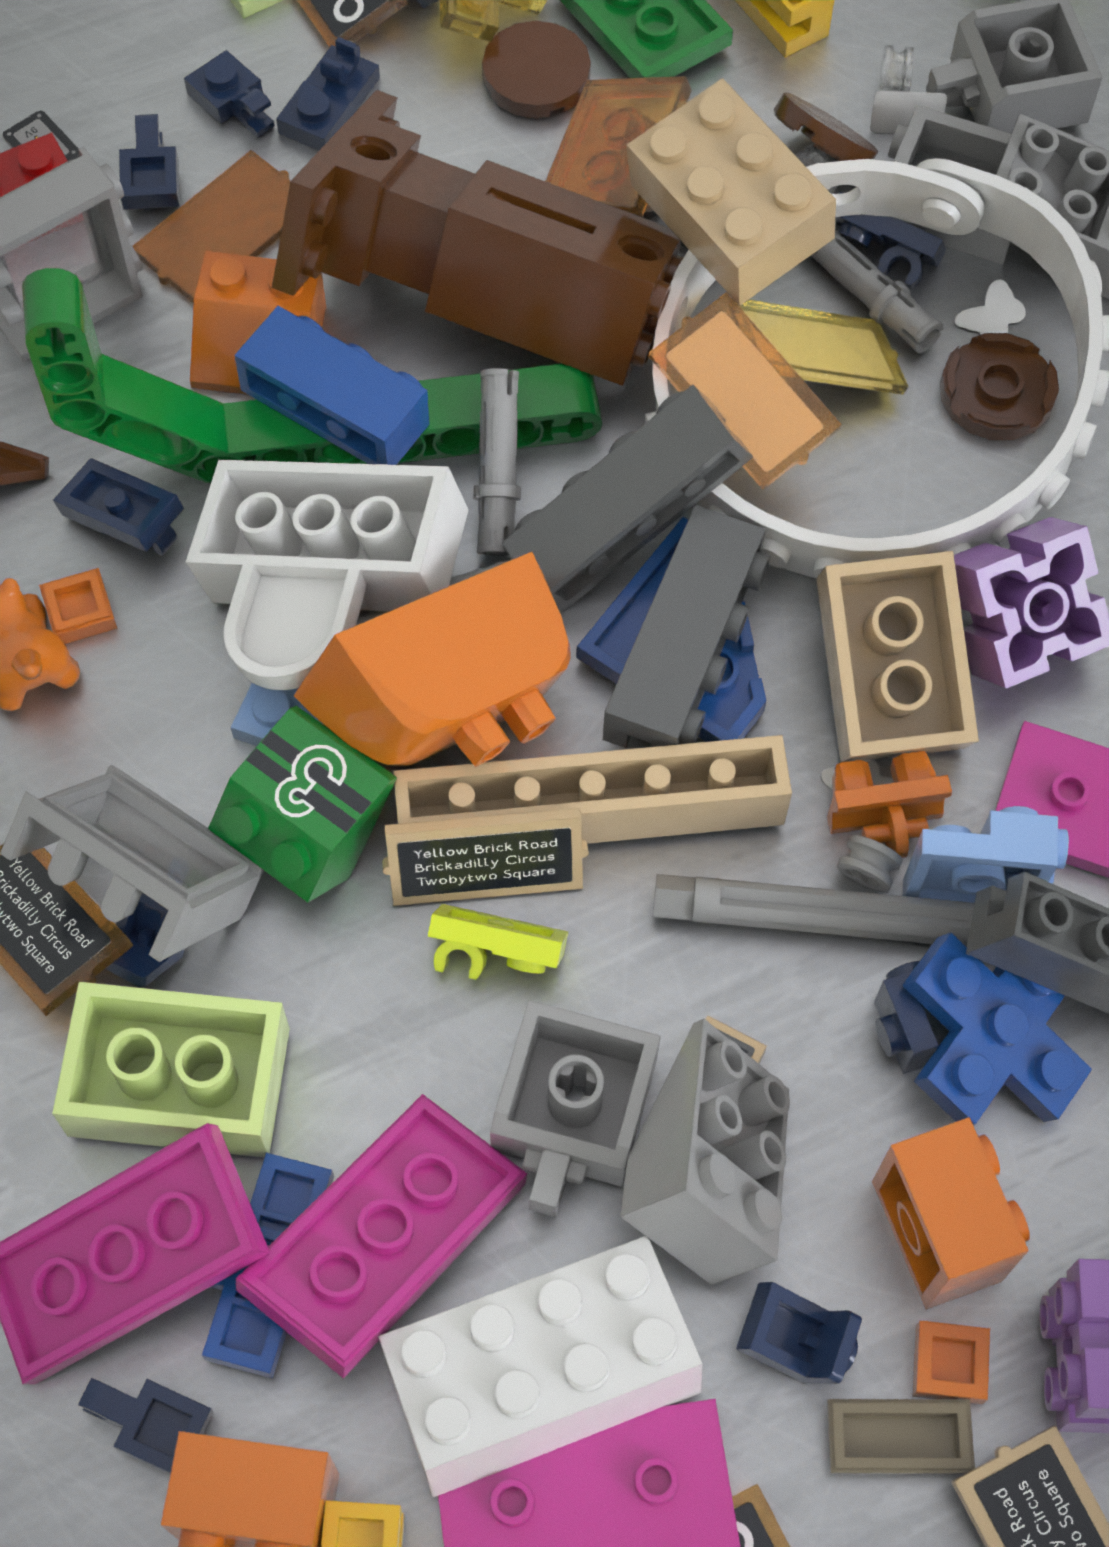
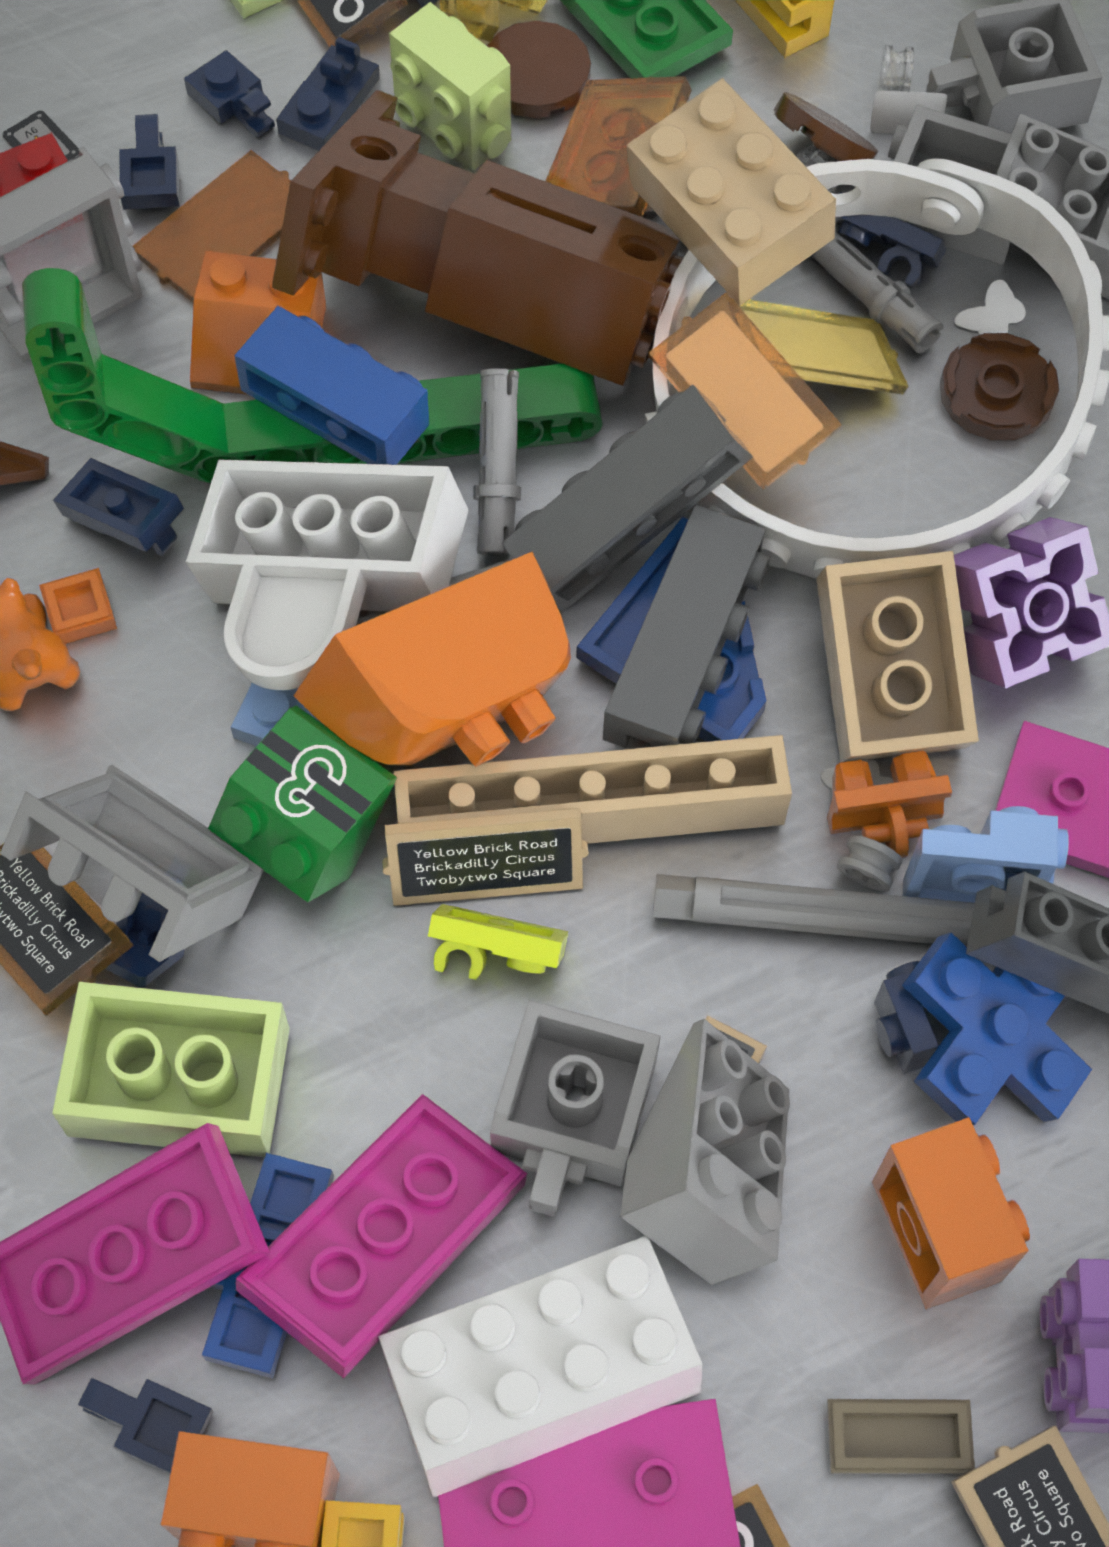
dark blue bracket [736,1282,862,1384] -> none
orange tile [912,1320,990,1405] -> none
none -> yellowish green brick [389,2,511,171]

